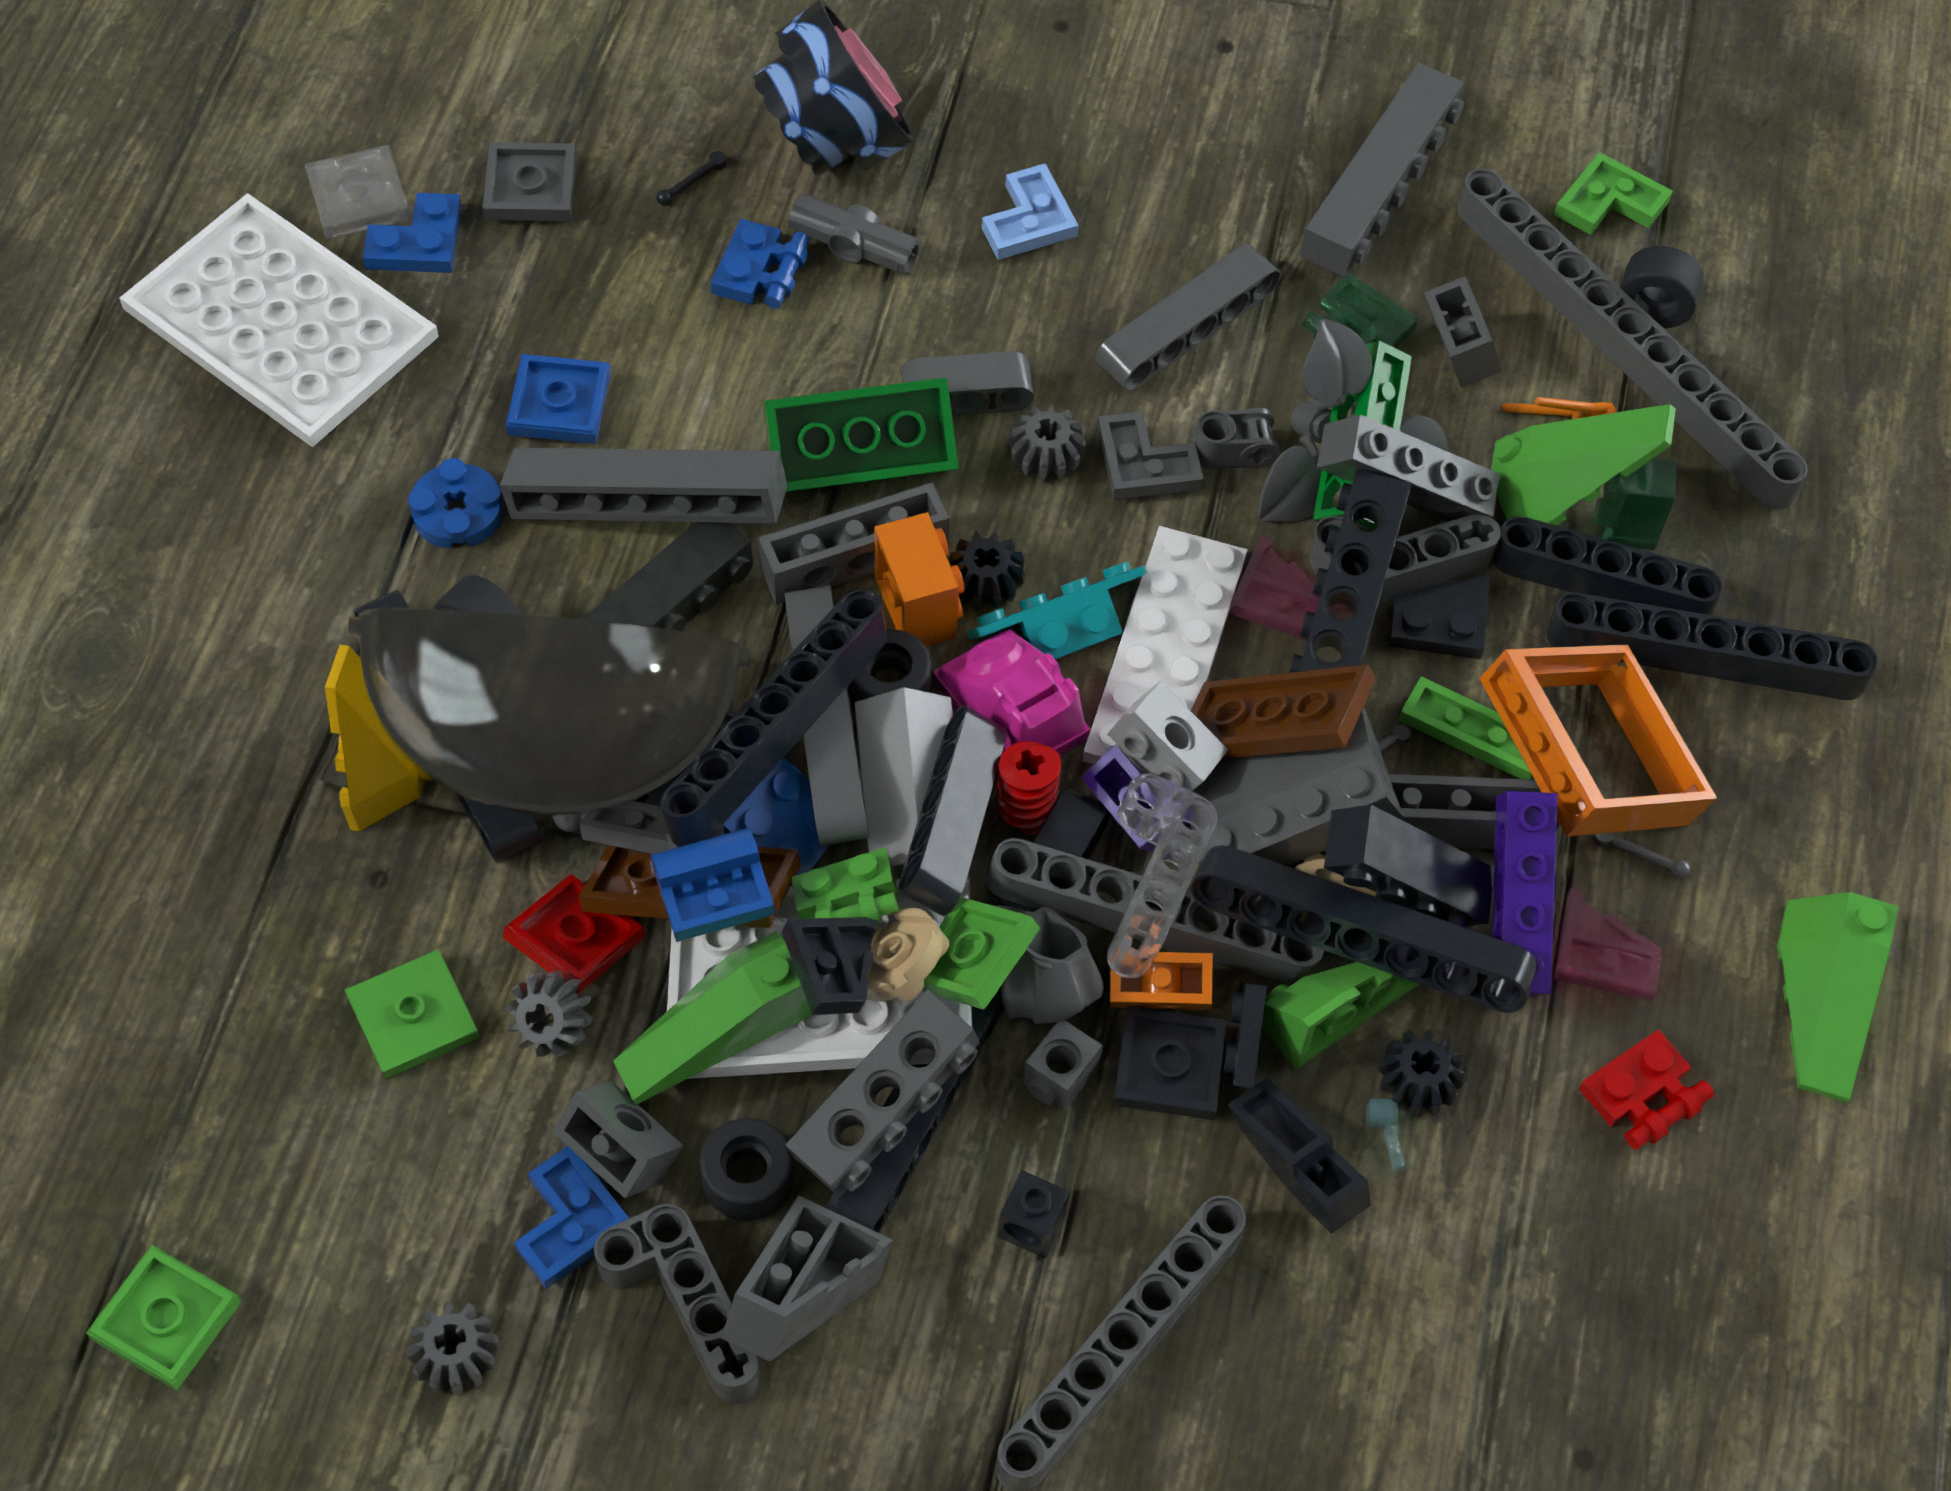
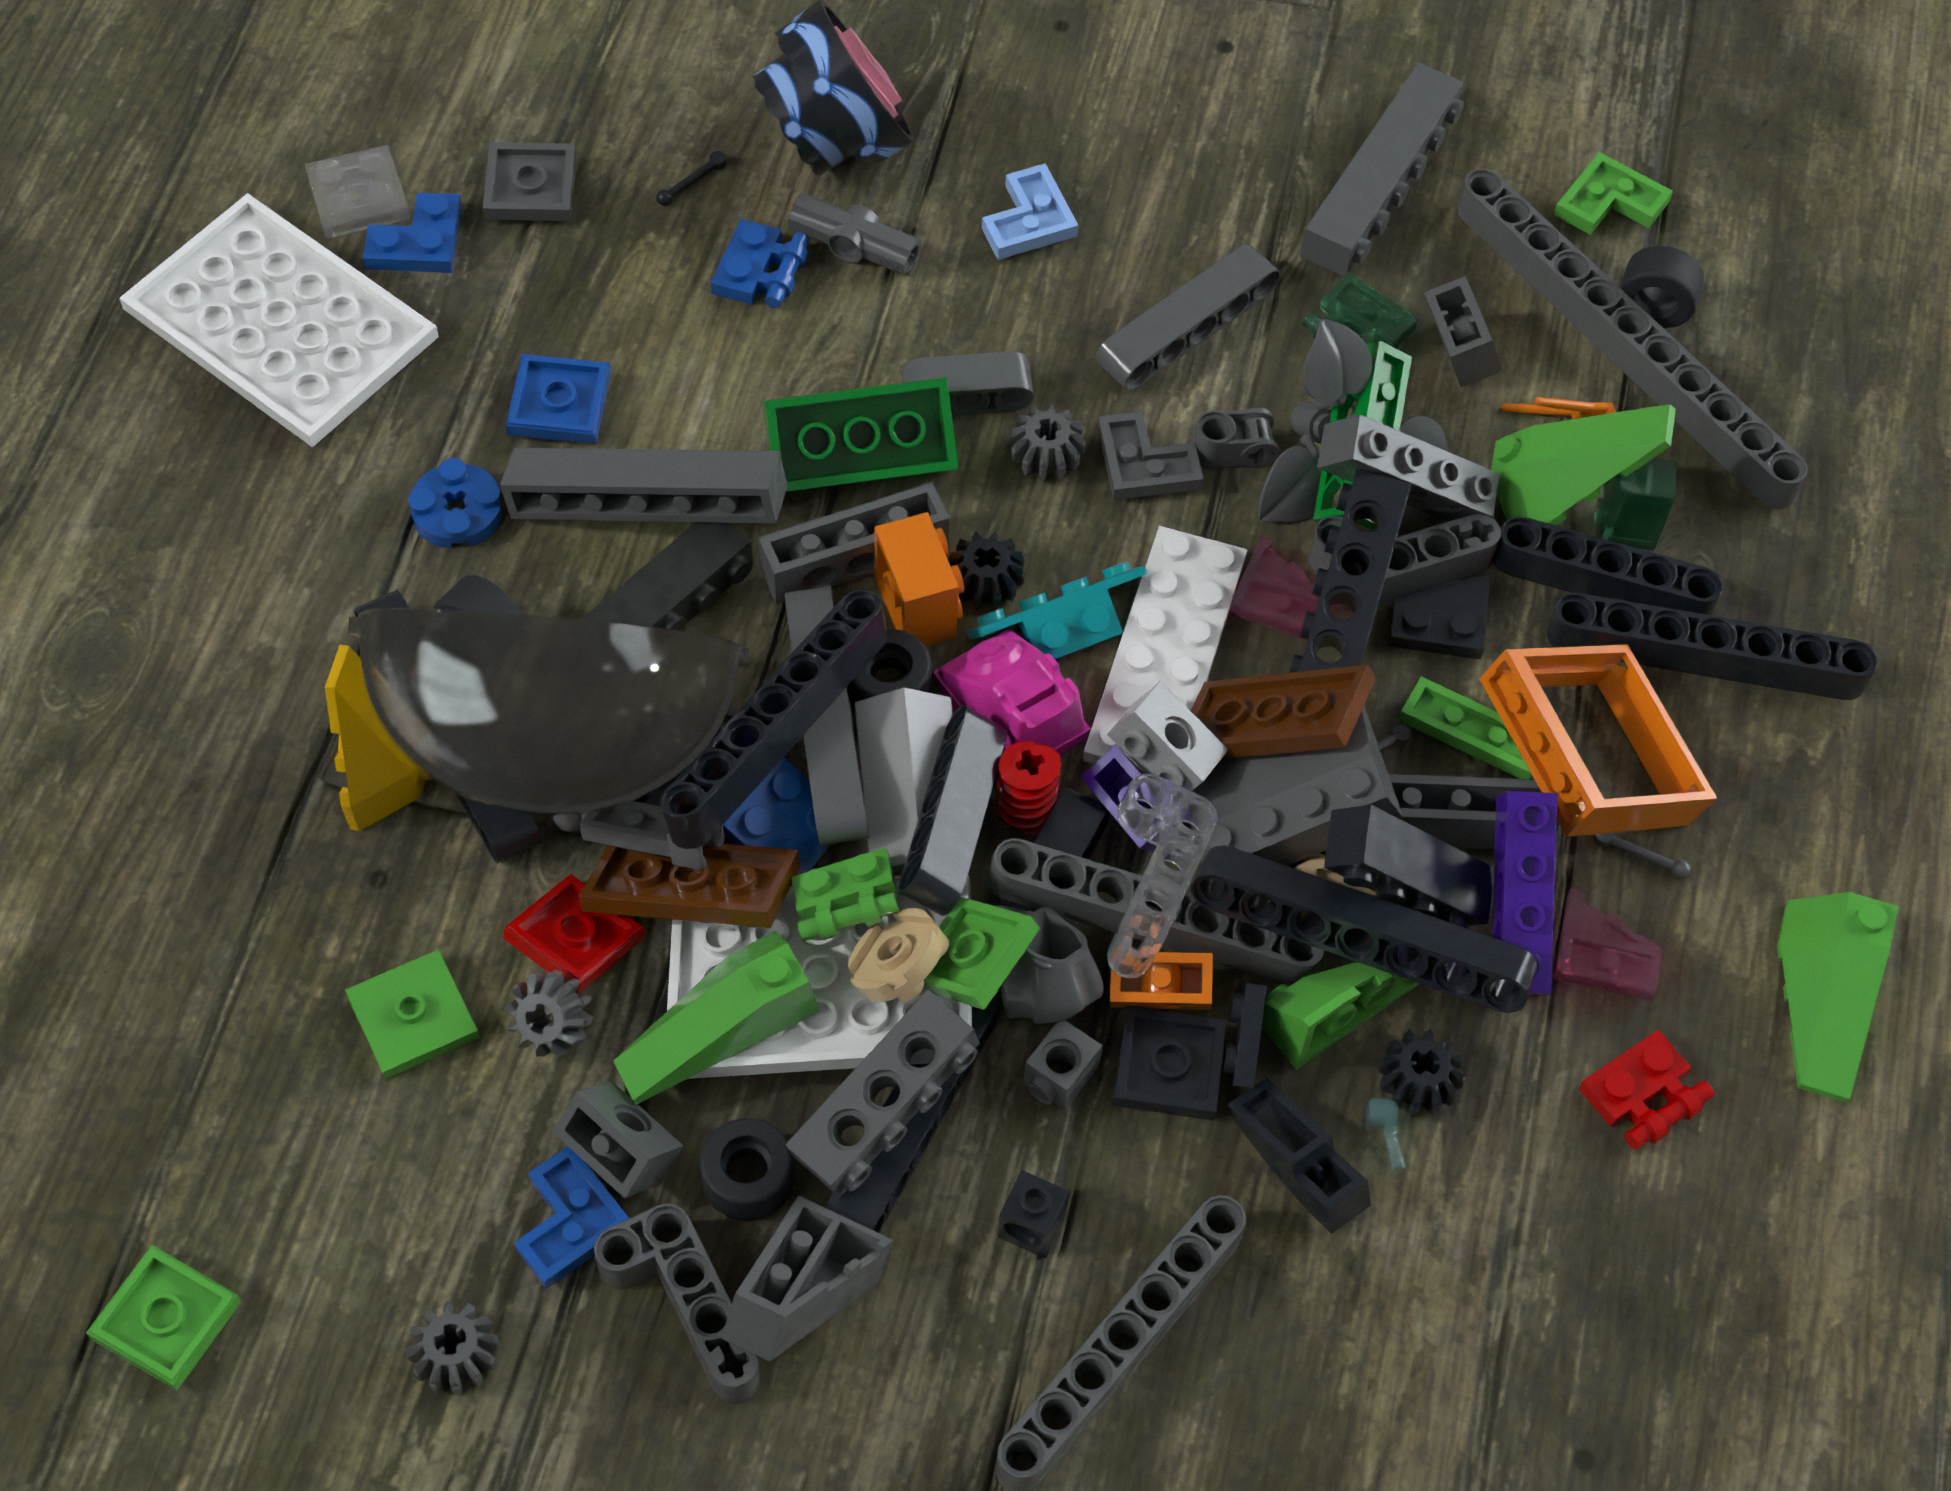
blue brick [650,828,775,942] -> none
black wing [781,917,878,1015] -> none

